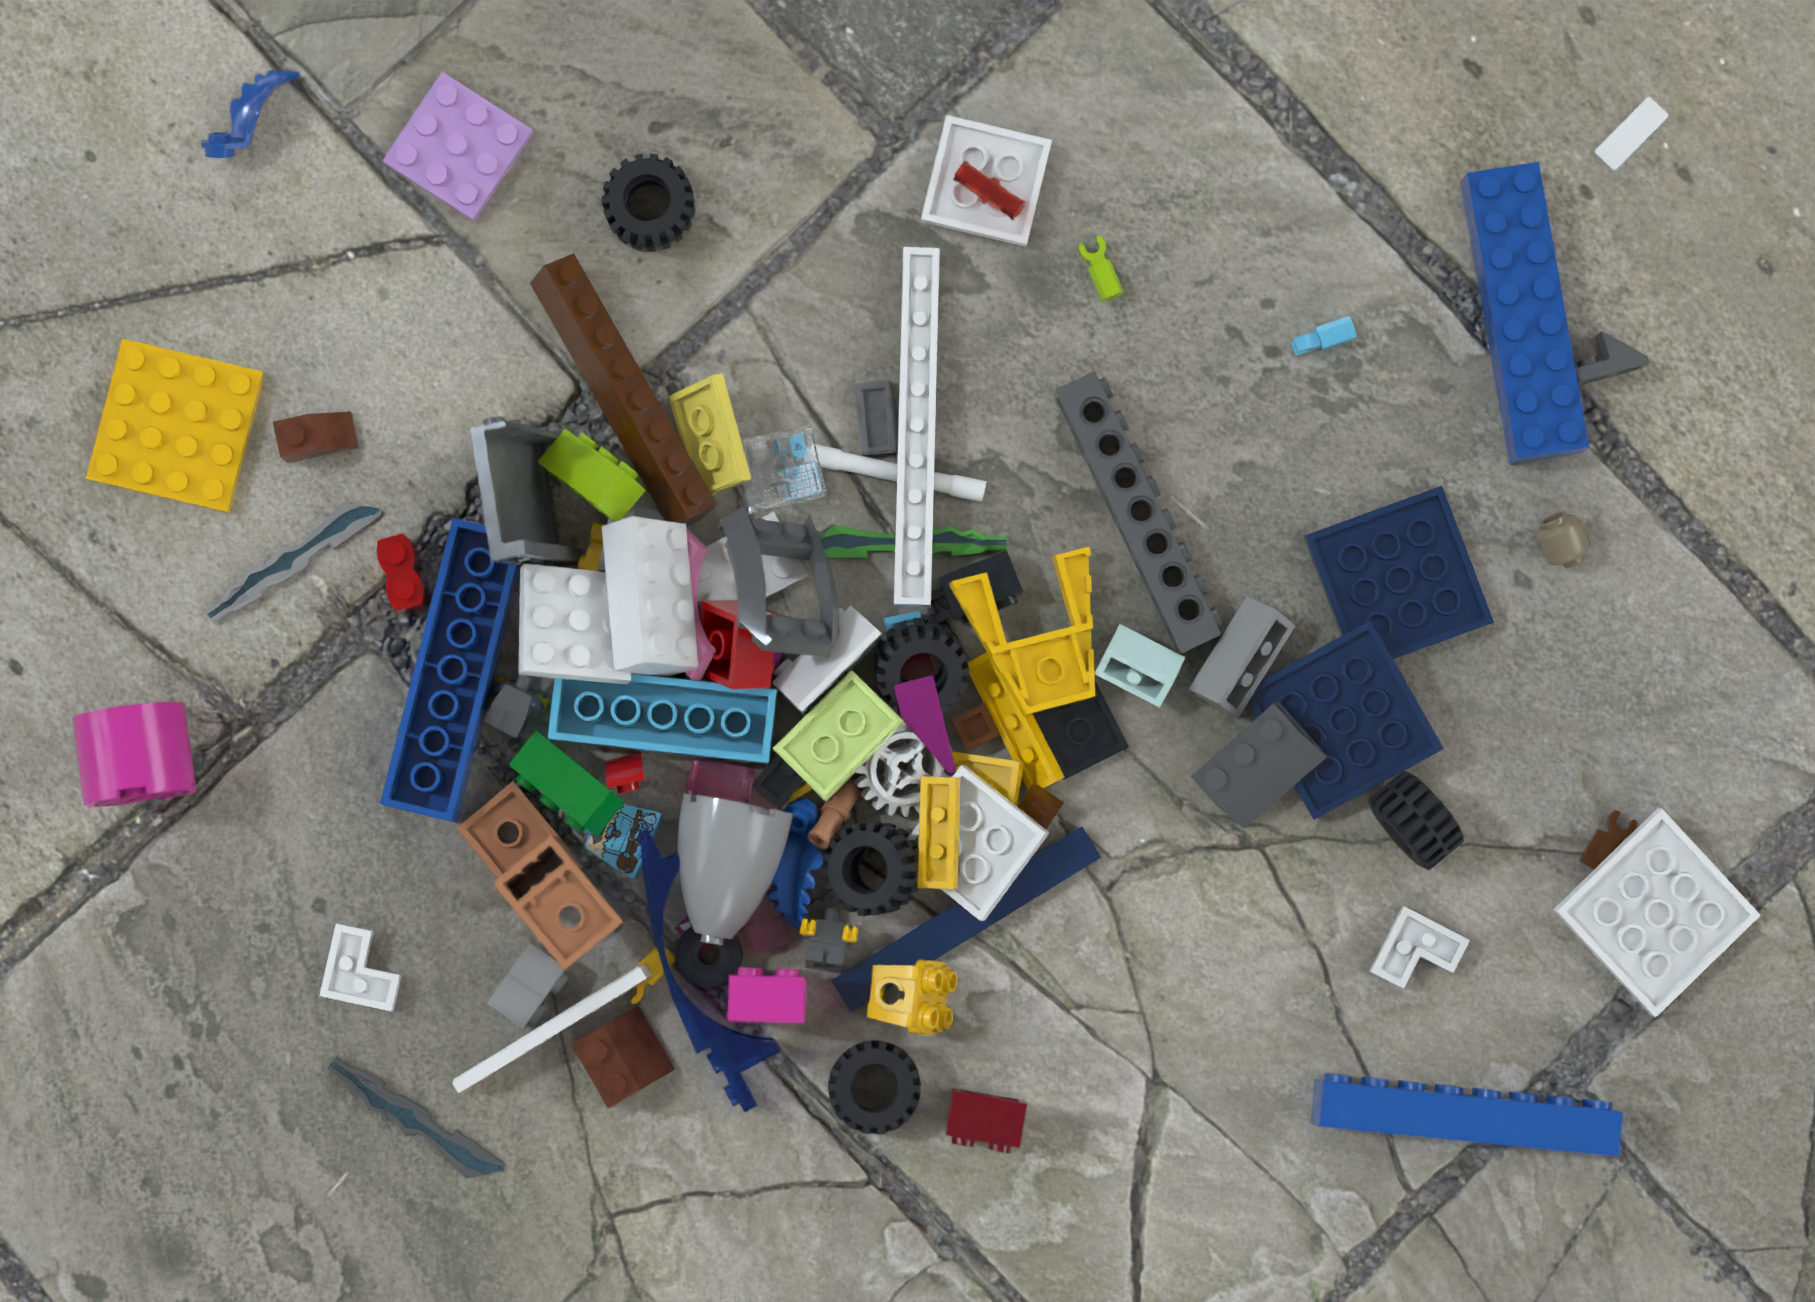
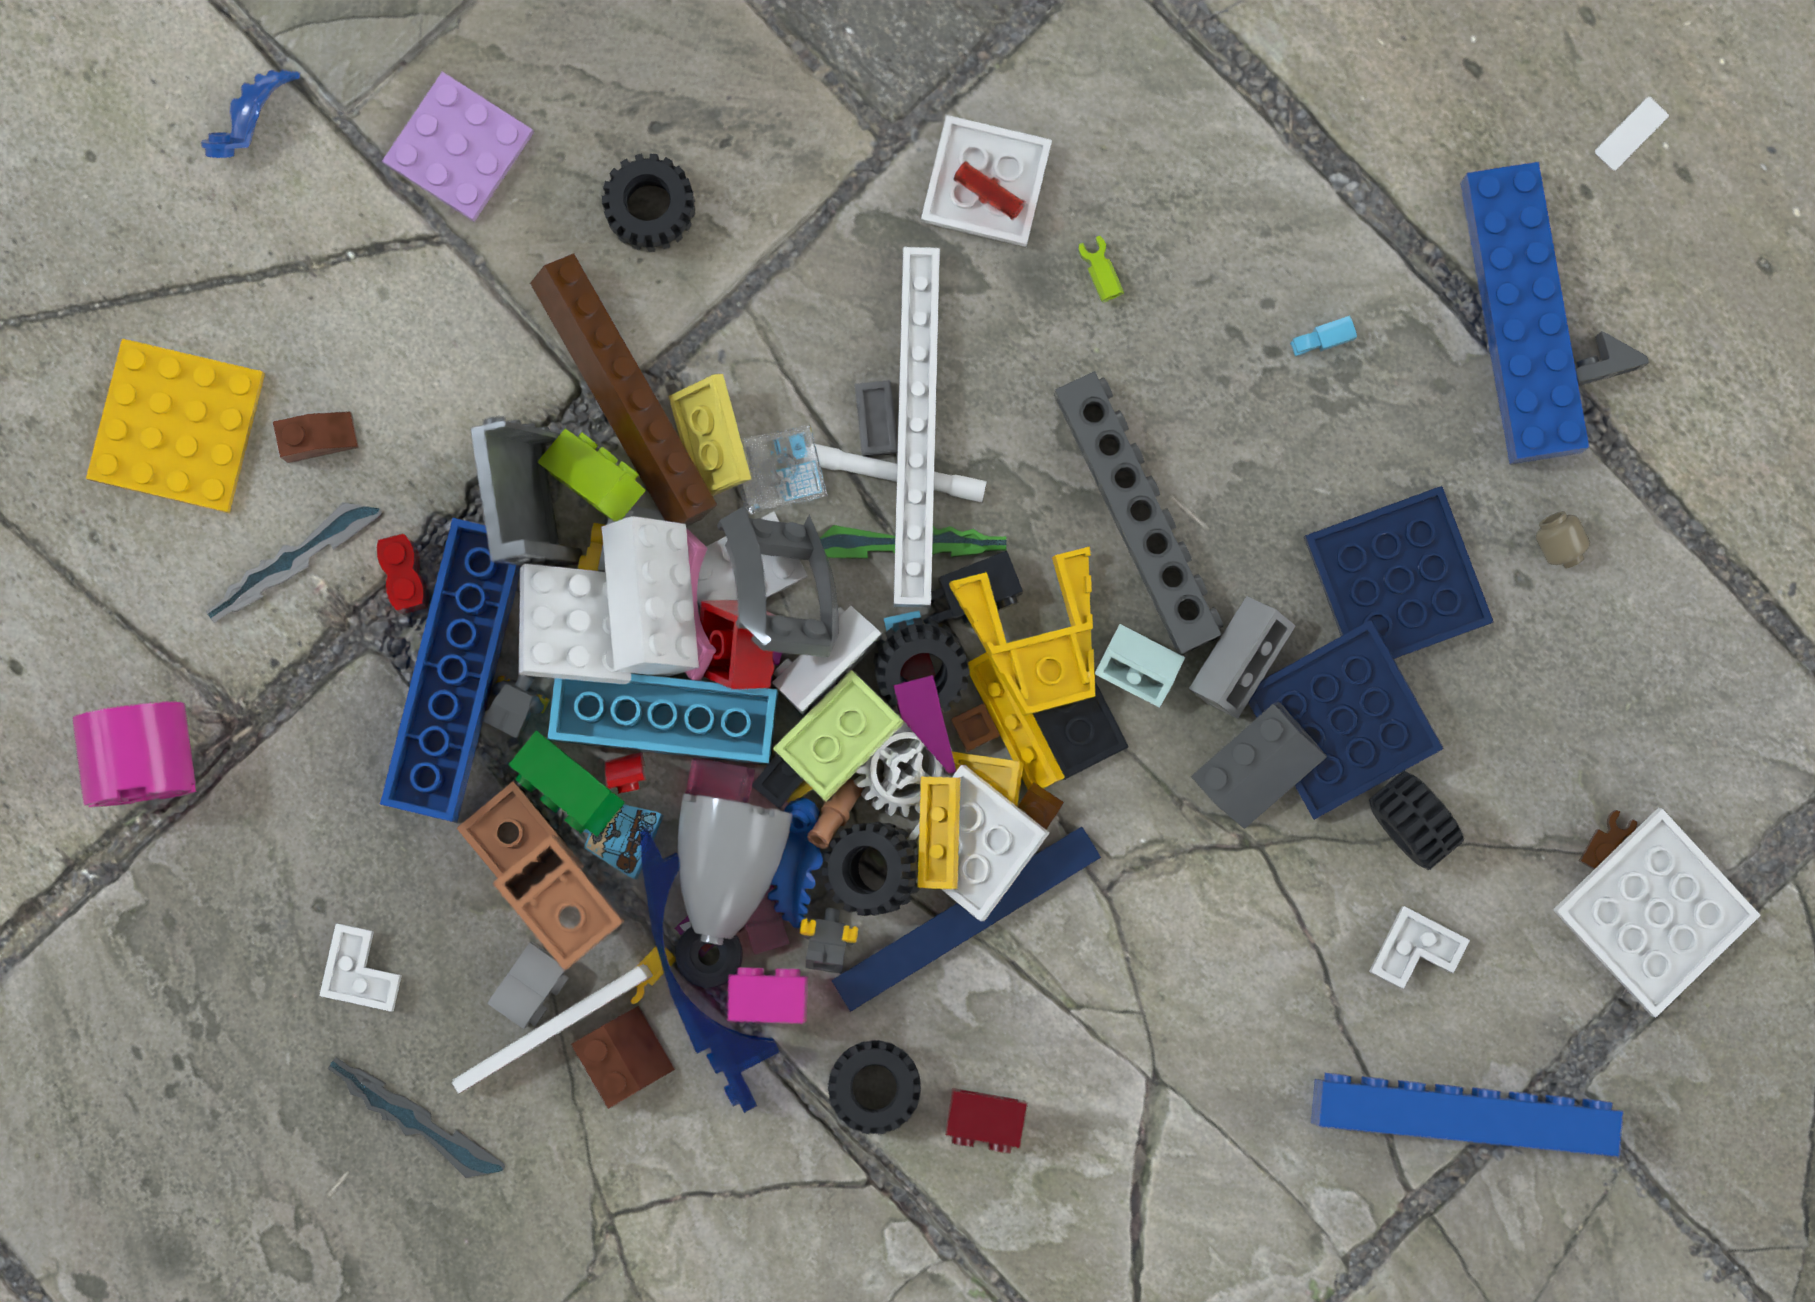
yellow piece [867,960,958,1036] -> none

